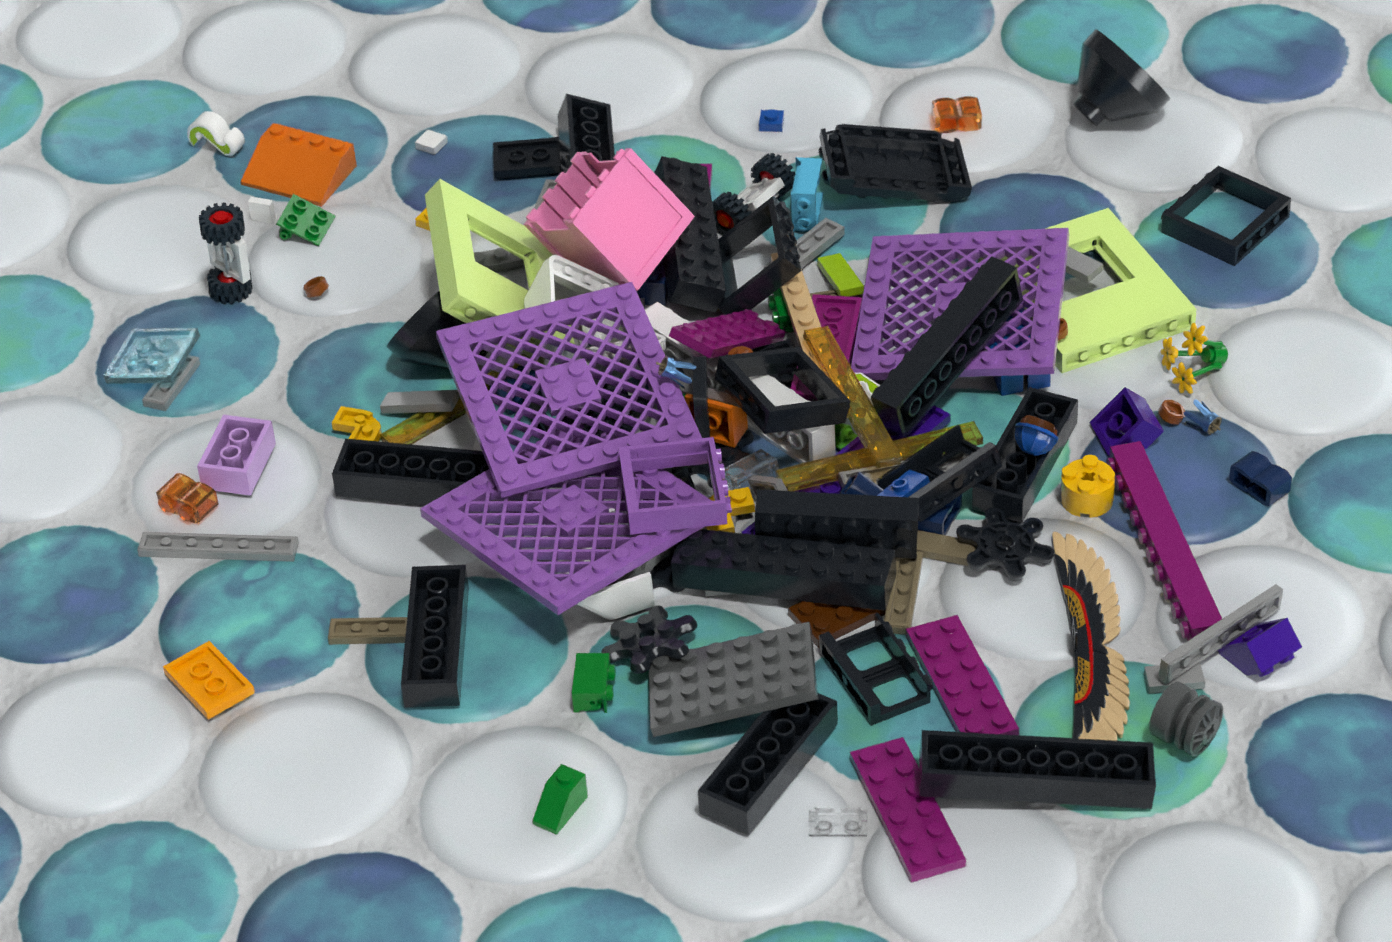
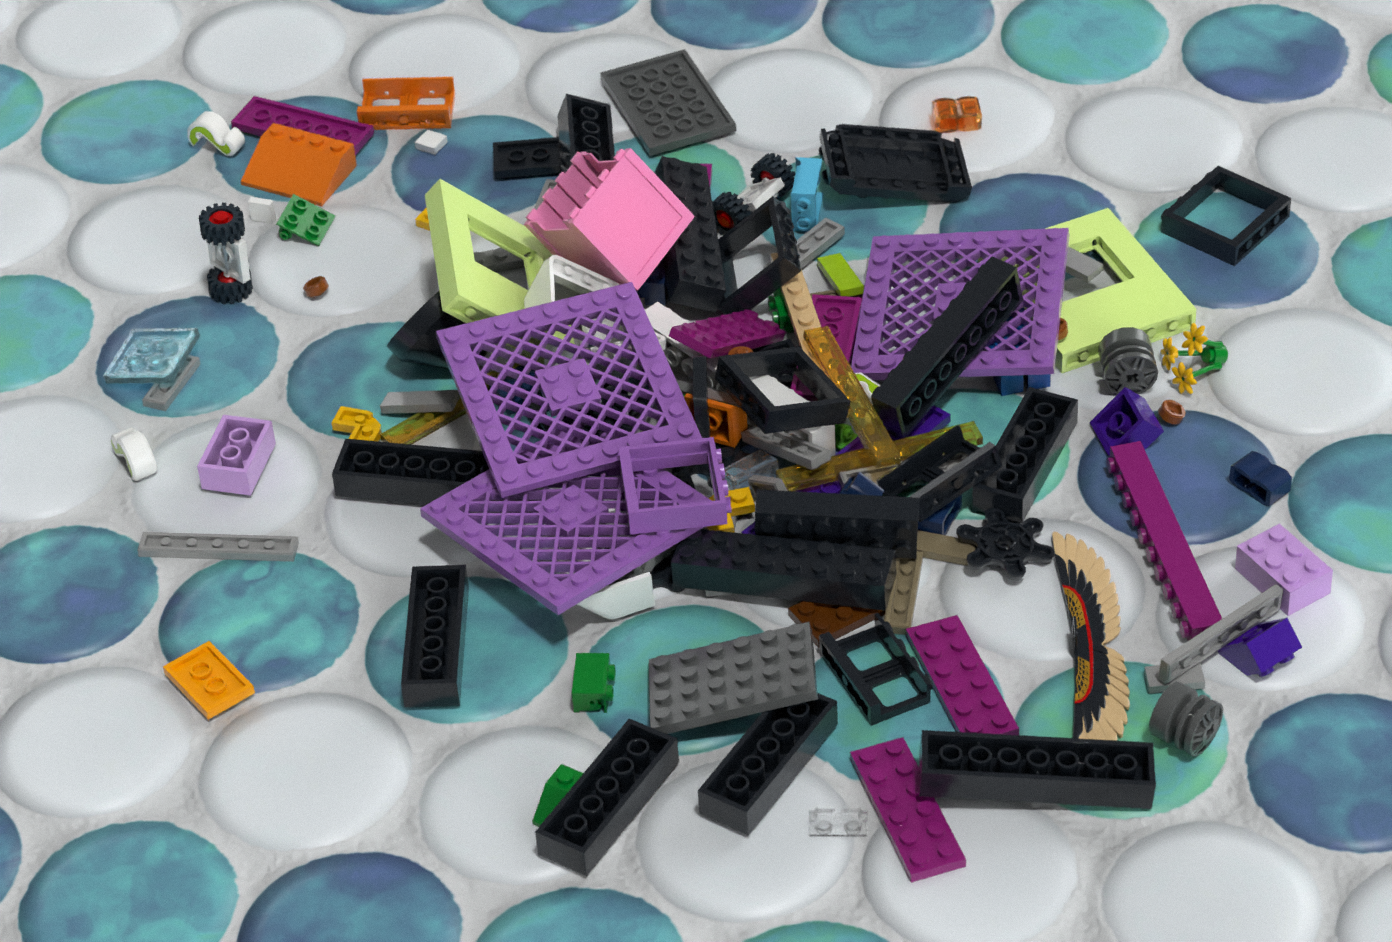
clear orange brick [156,473,219,523] -> none
dark tan tile [328,617,407,645] -> none
black plate [601,606,698,674] -> none
flat silver piece [656,356,696,389] -> none
blue plate [759,109,784,132] -> none
blue plate [877,470,930,497] -> none
blue piece [1014,415,1059,455] -> none
yellow brick [1061,455,1115,518] -> none
black cone [1073,29,1170,126] -> none
flat silver piece [1184,400,1222,435] -> none
none -> white animal [110,427,157,481]
none -> magenta plate [231,96,374,155]
none -> orange window [357,77,456,130]
none -> black brick [535,718,679,876]
none -> dark grey plate [600,49,736,156]
none -> light grey plate [741,425,831,470]
none -> dark grey wheel [1098,327,1158,394]
none -> lavender brick [1235,524,1333,616]

